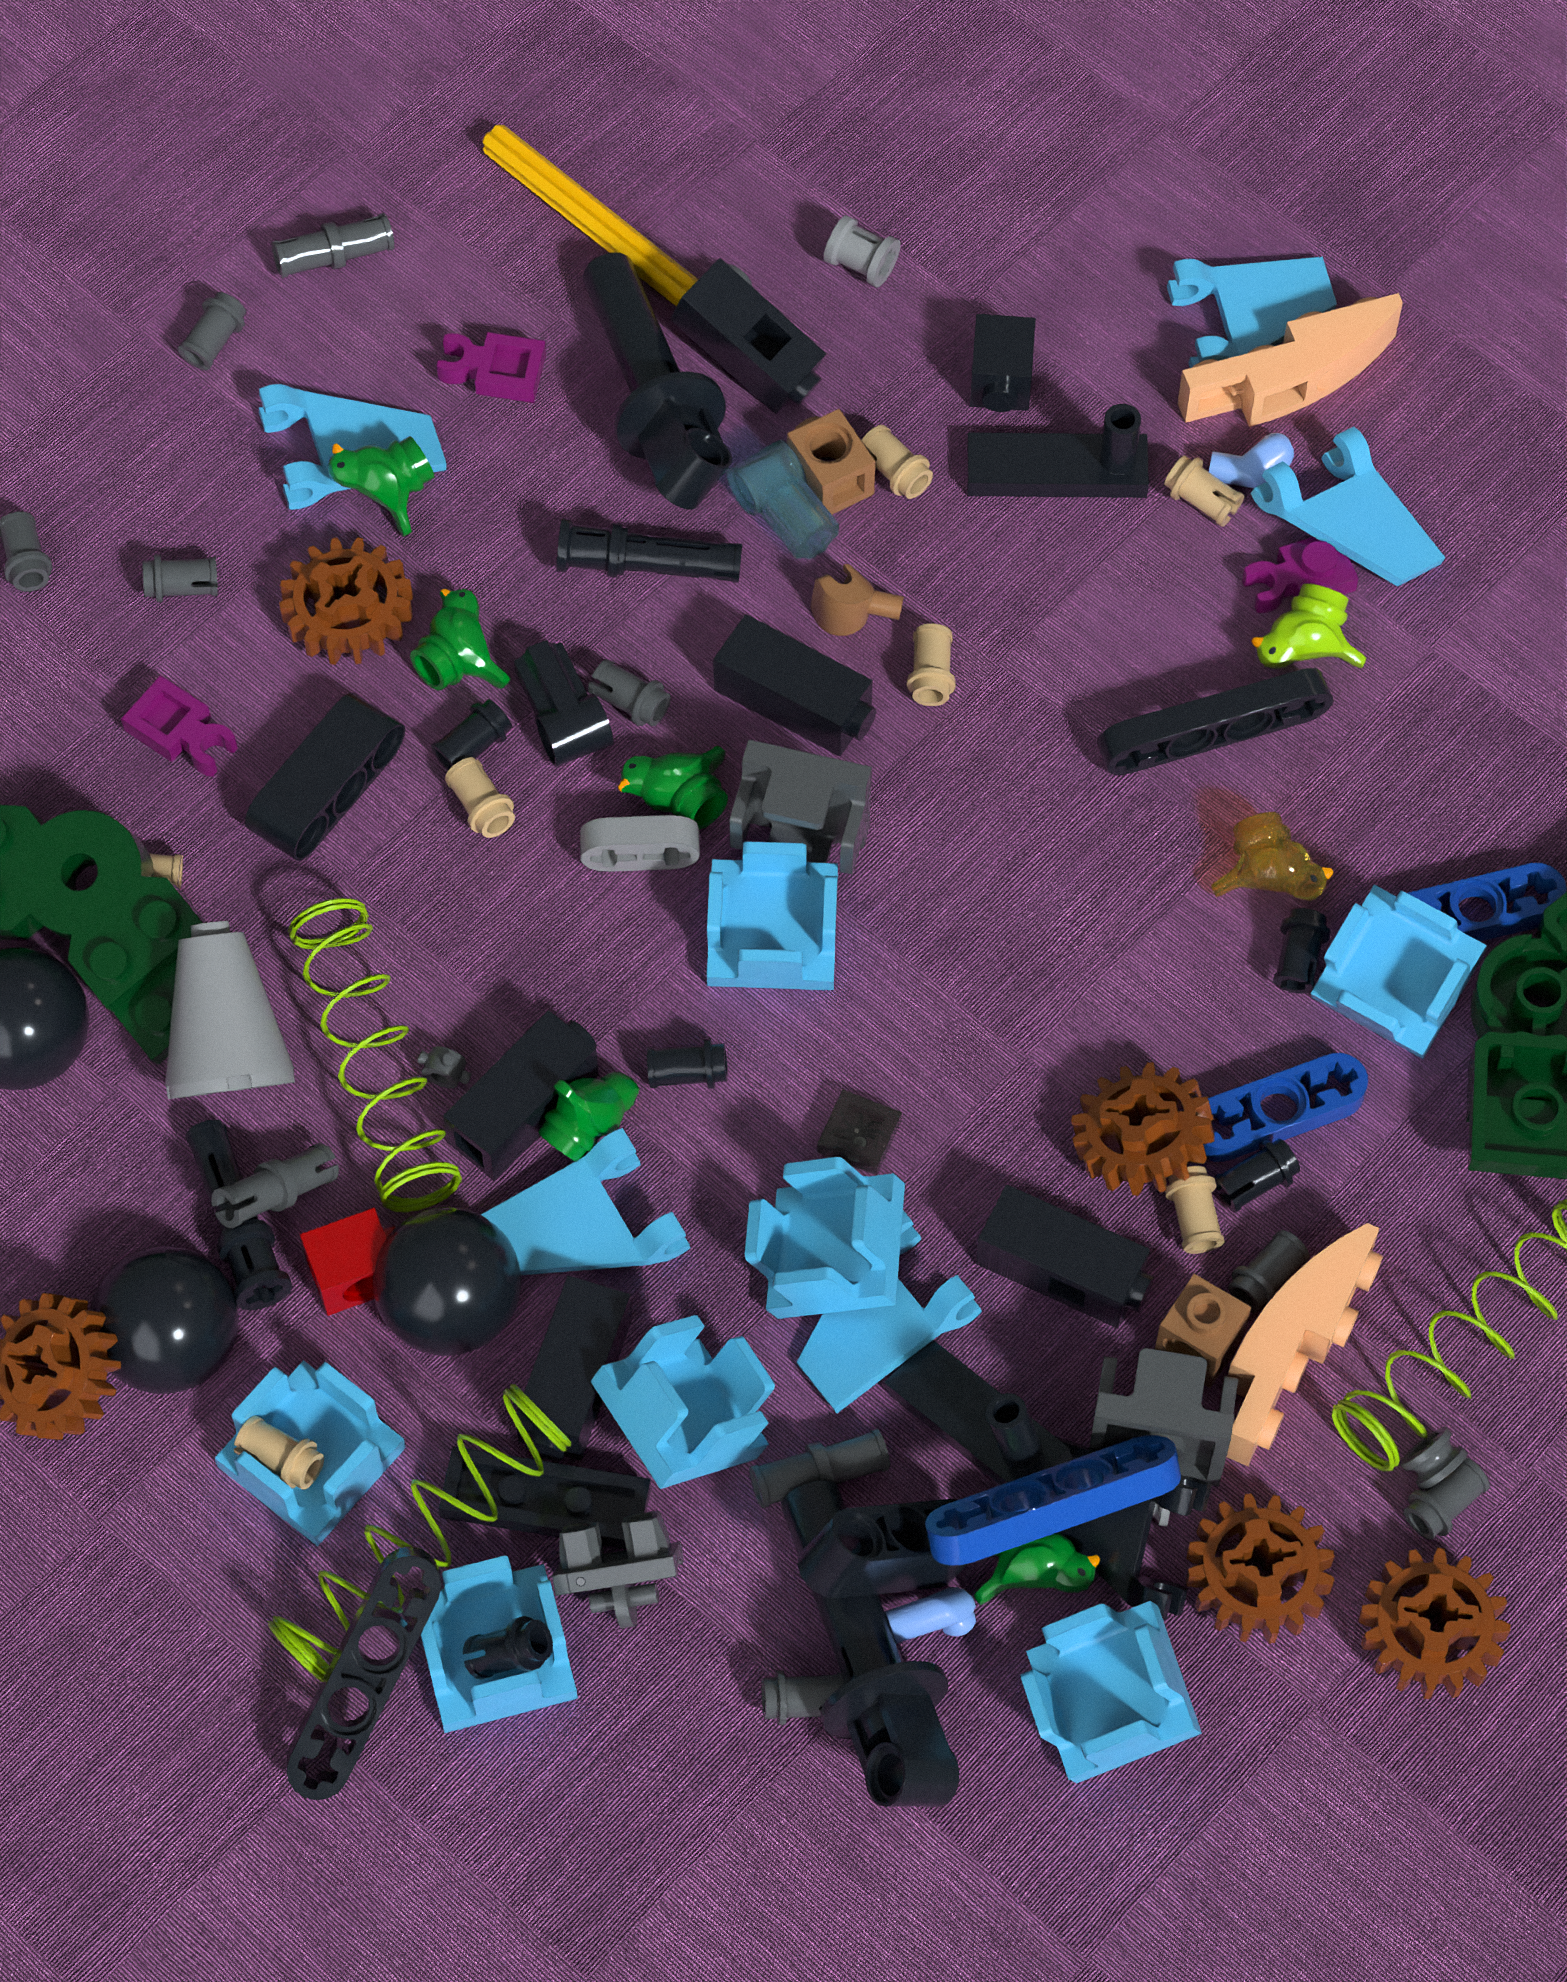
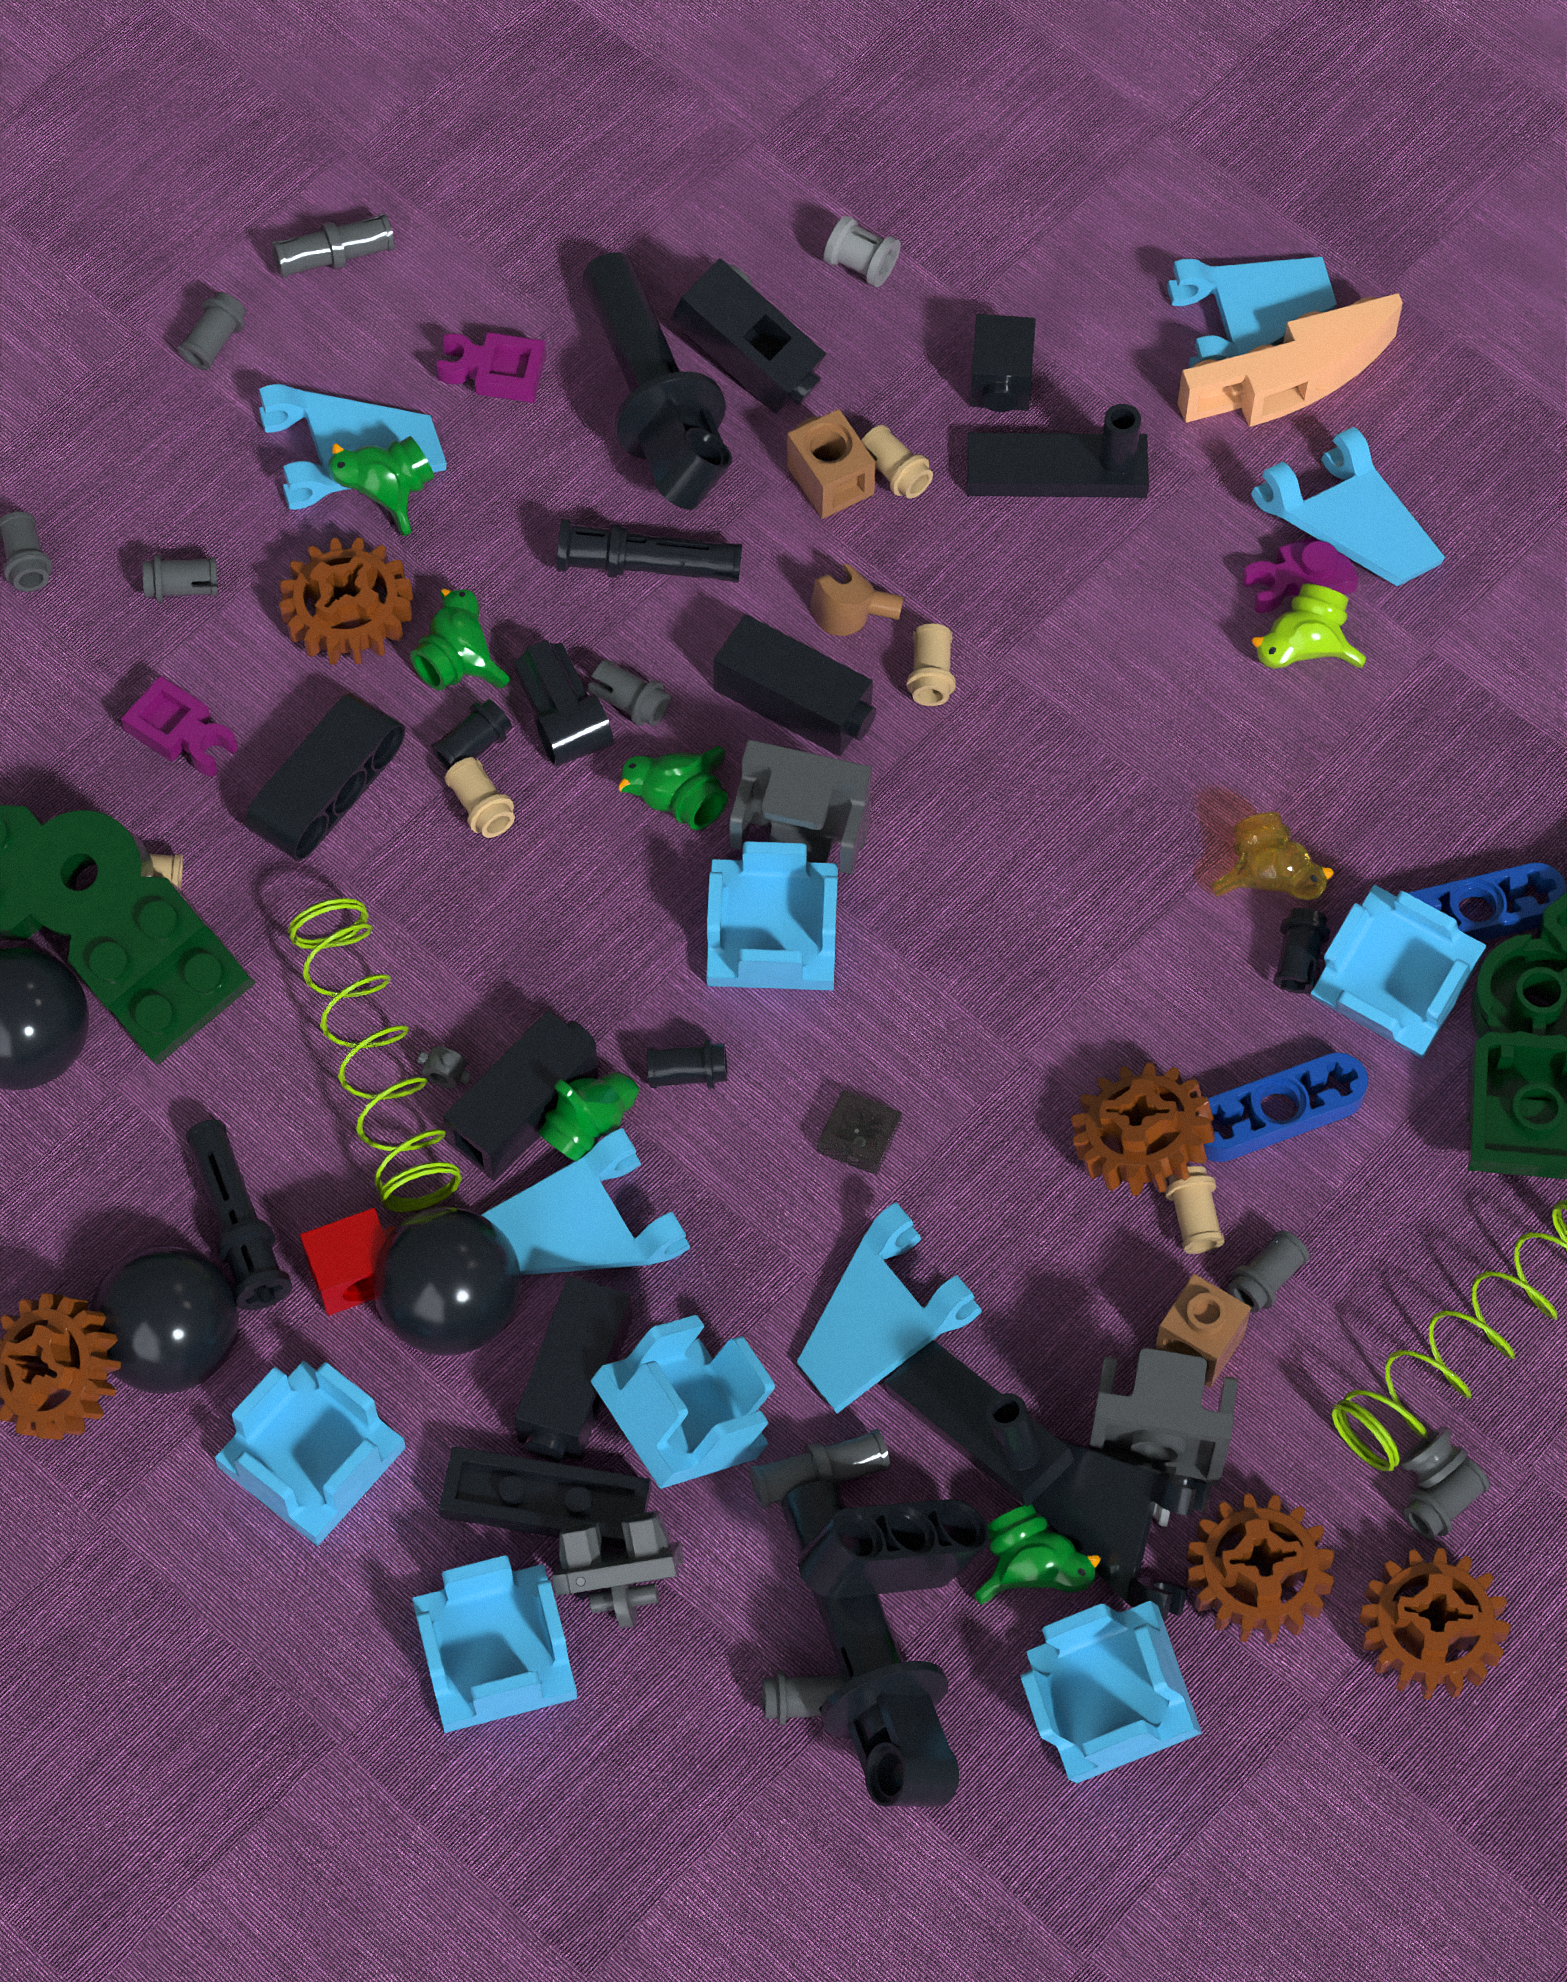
light grey cone [165,921,295,1099] -> none
dark grey pin [211,1143,339,1228] -> none
tan pin [234,1415,324,1490] -> none
lime piece [268,1384,571,1682] -> none
black beam [286,1546,442,1800] -> none
black pin [463,1616,553,1680] -> none
yellow axle [482,124,699,307] -> none
light grey beam [580,815,700,872] -> none
clear light blue piece [726,440,839,560] -> none
medium azure panel [745,1157,905,1319] -> none
light blue arm [885,1587,976,1643] -> none
blue beam [925,1435,1181,1565] -> none
black brick [976,1184,1154,1329] -> none
black beam [1097,668,1334,775] -> none
tan pin [1164,455,1245,527] -> none
light blue arm [1209,433,1294,489] -> none
black pin [1213,1138,1300,1213] -> none
light nougat slope [1227,1223,1383,1466] -> none

